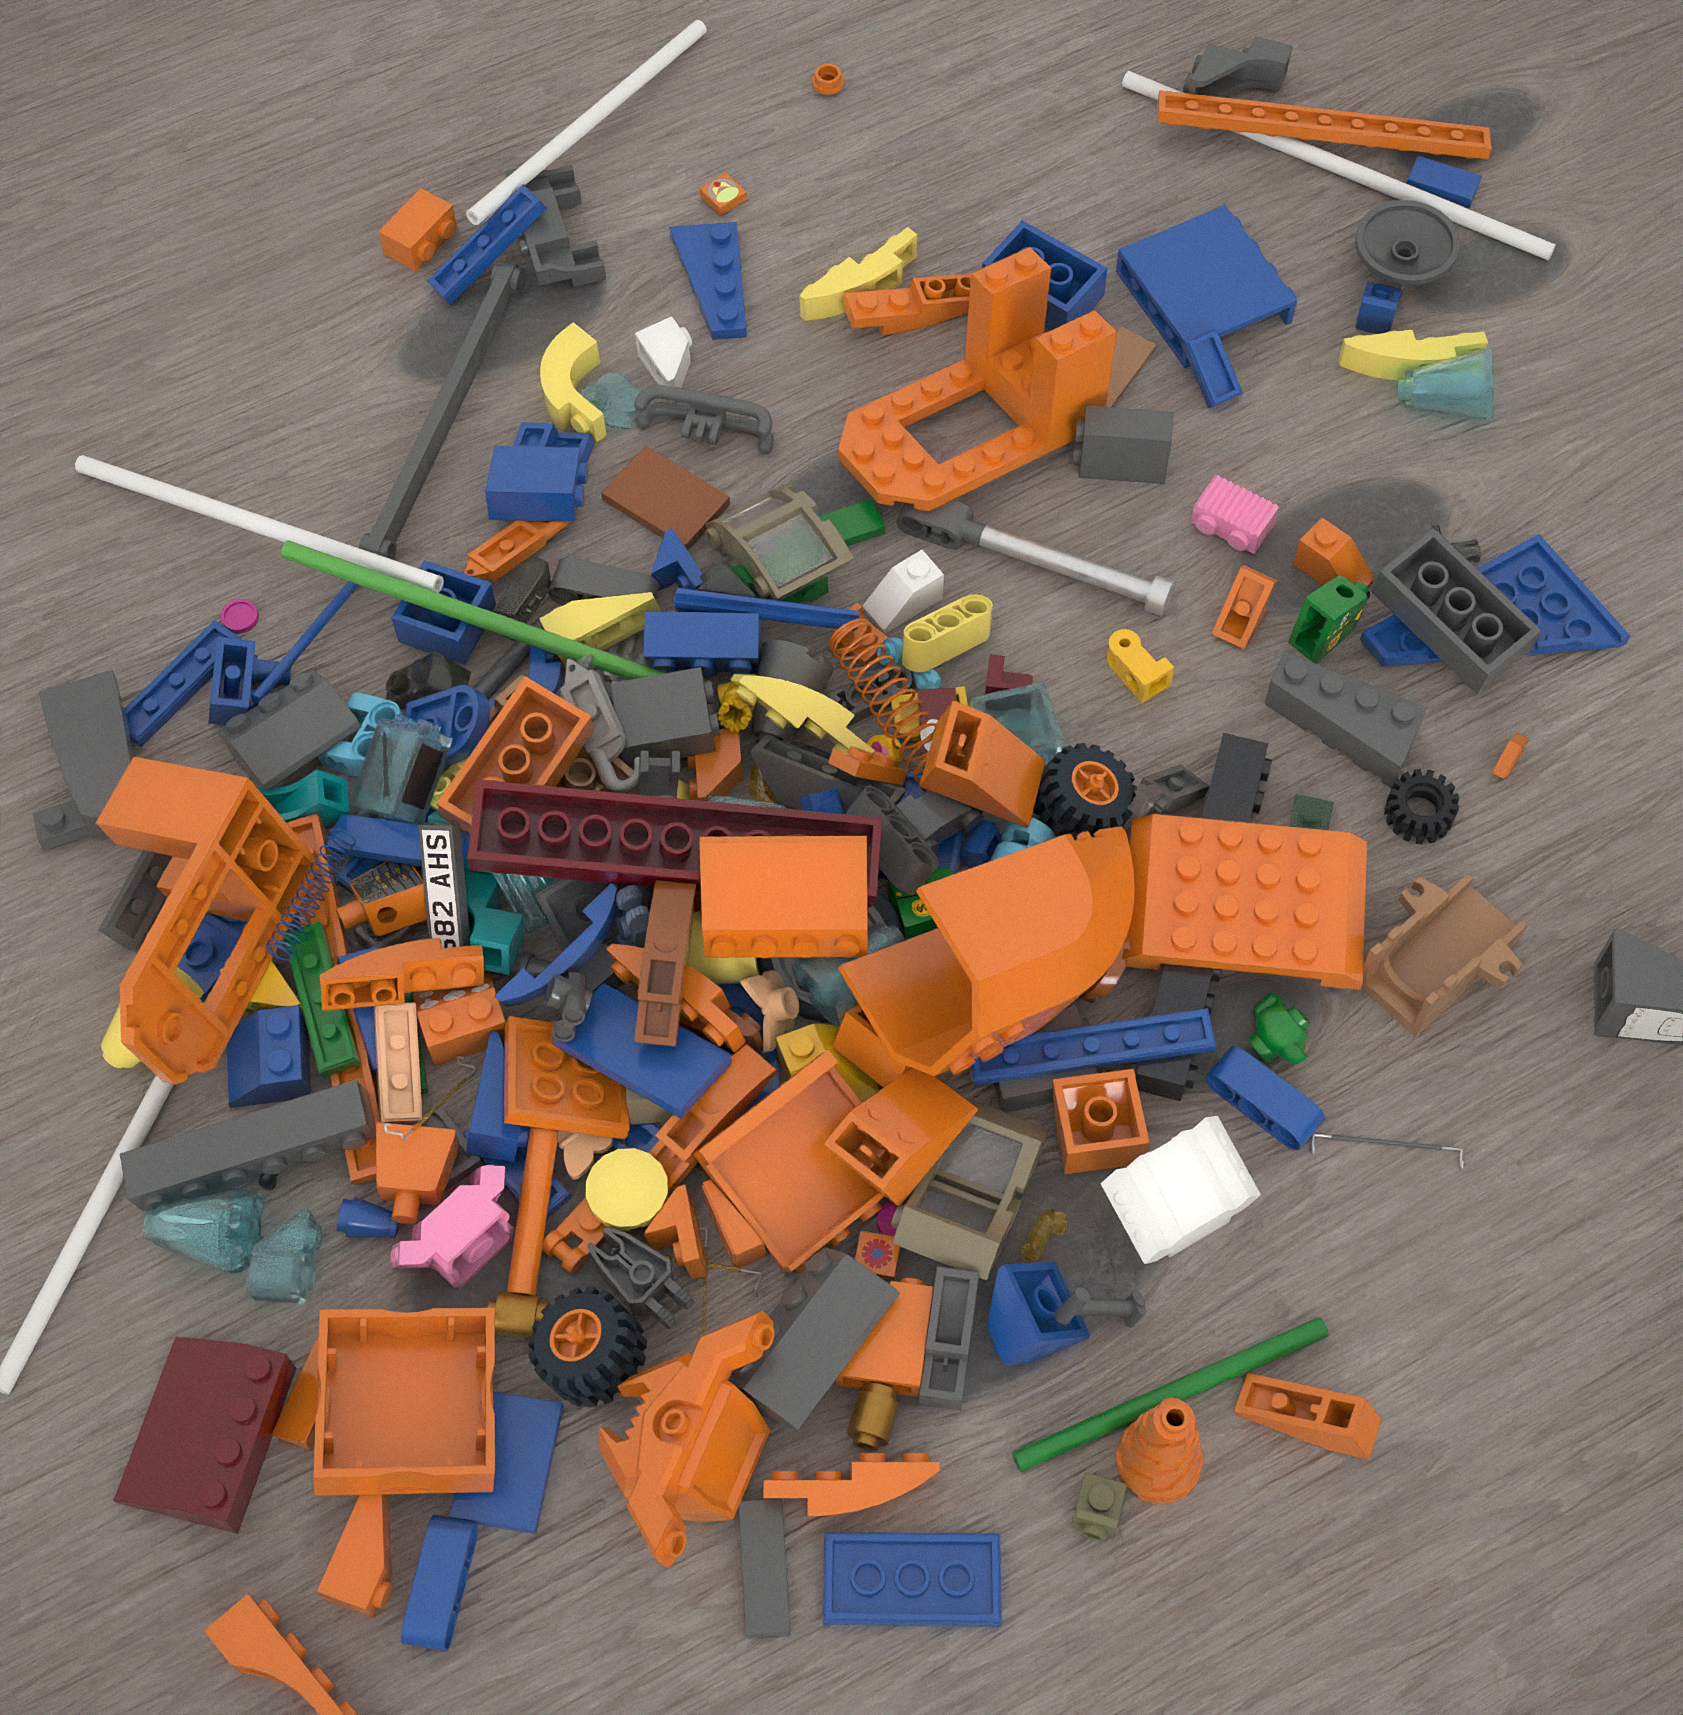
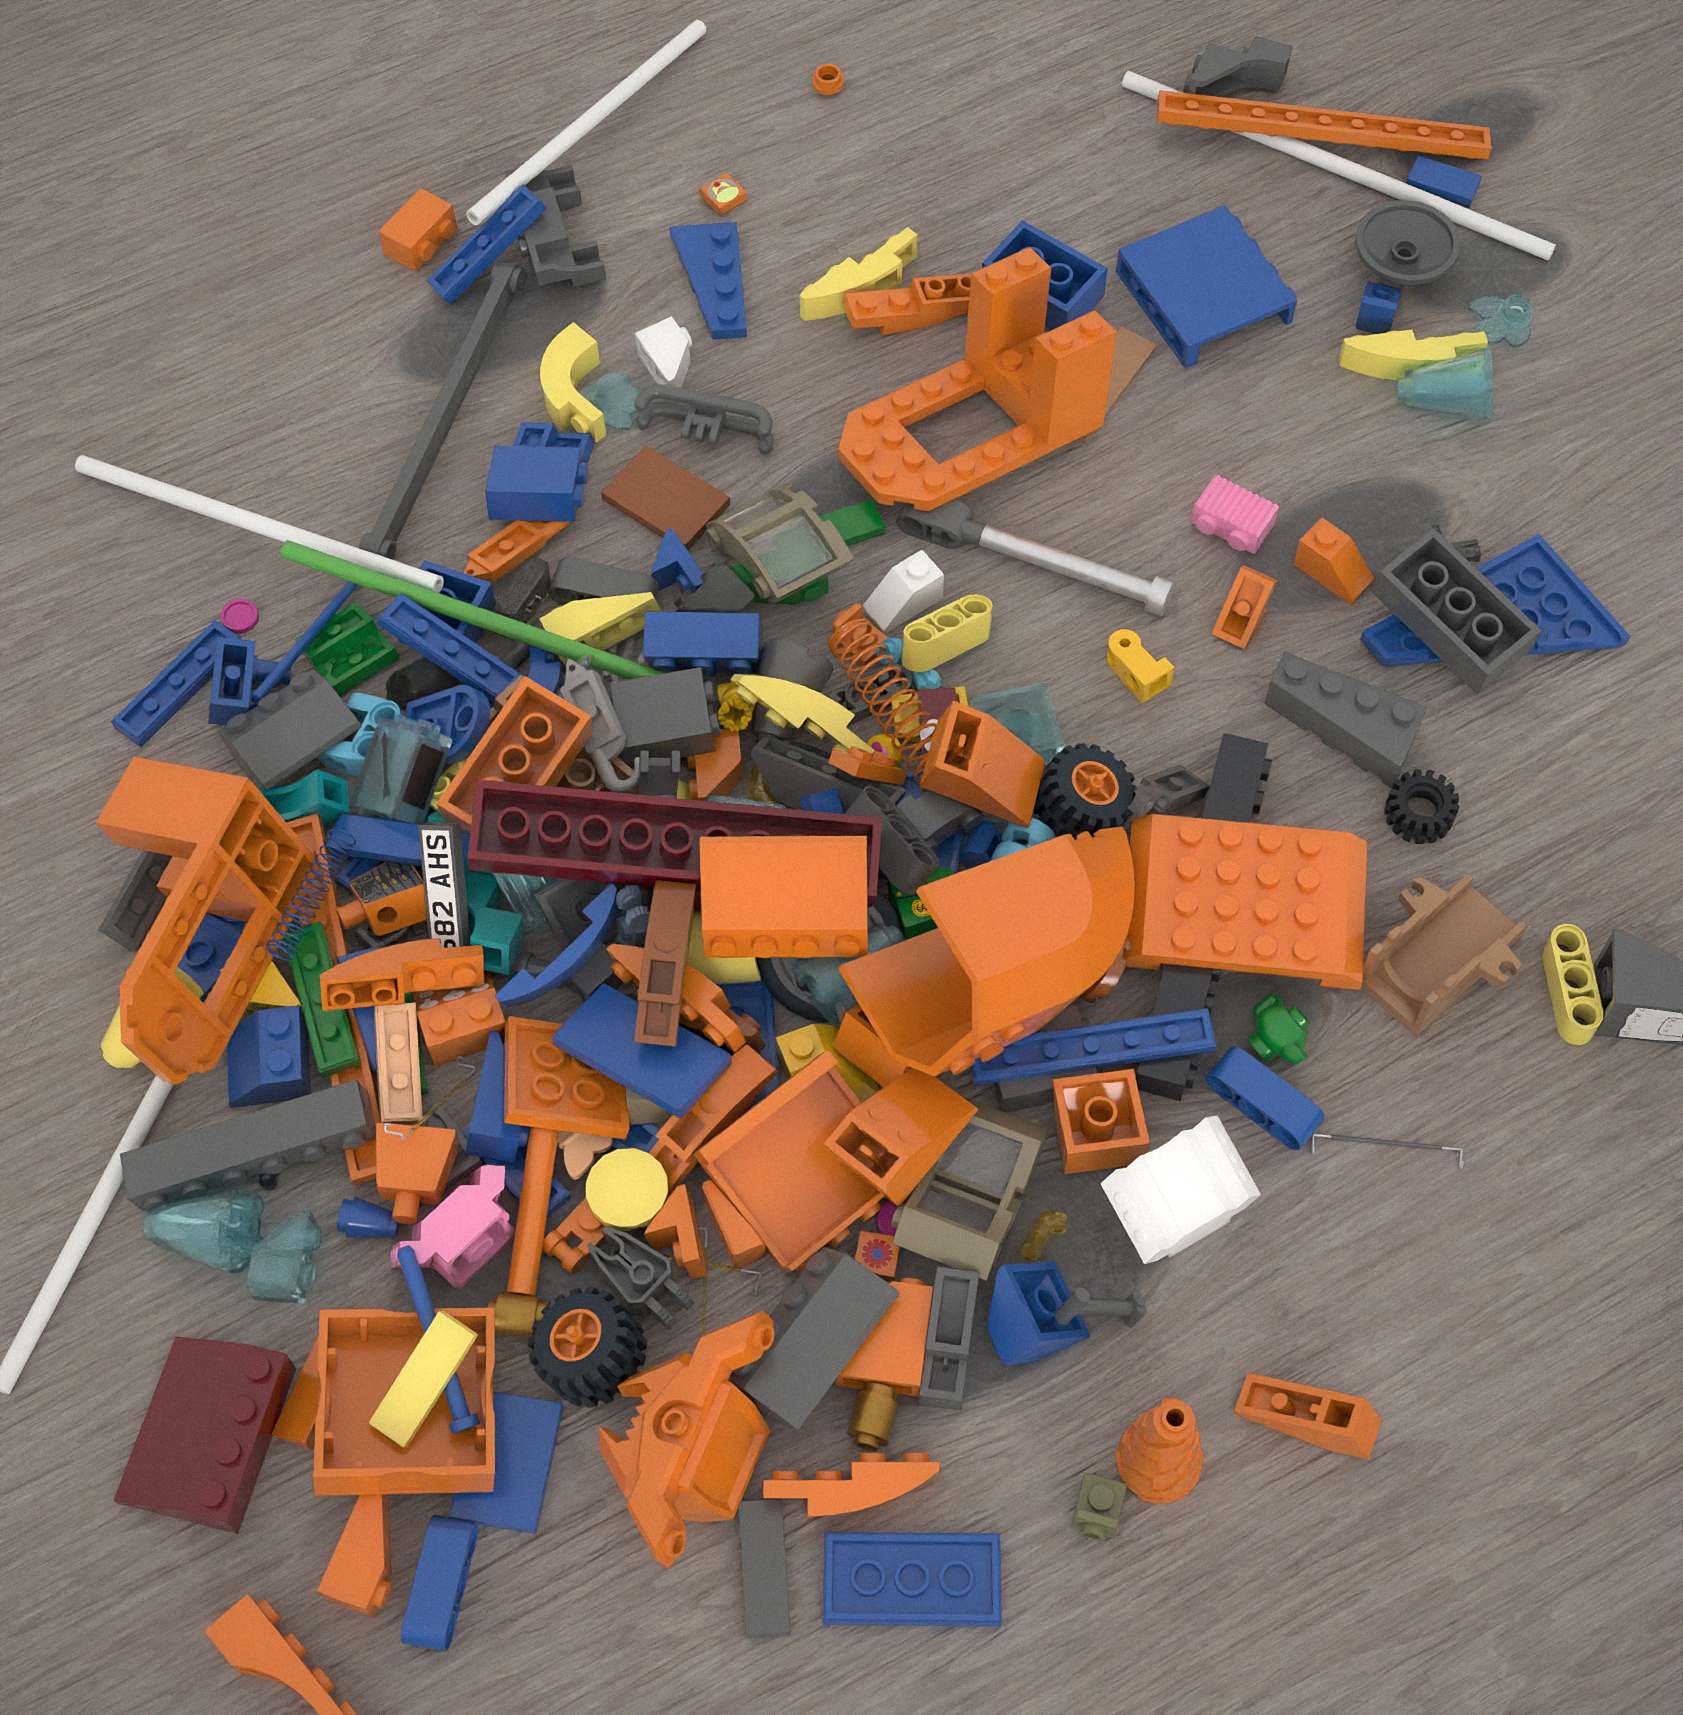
dark grey slope [33,670,137,850] -> none
dark grey plate [544,972,593,1042] -> none
blue axle [673,588,859,631] -> none
light nougat animal [740,970,799,1053] -> none
dark red panel [984,654,1033,710] -> none
green piece [1012,1317,1329,1472] -> none
dark grey brick [1073,405,1173,484] -> none
blue tile [1181,328,1243,408] -> none
green torso [1288,576,1370,664] -> none
clear green plate [1288,794,1334,830] -> none
orange tile [1492,732,1529,779] -> none
none -> green slope [294,602,400,696]
none -> light yellow tile [369,1311,478,1448]
none -> blue tile [377,593,524,703]
none -> blue bar [397,1245,480,1434]
none -> clear light blue plate [1468,294,1534,348]
none -> light yellow beam [1542,924,1604,1045]

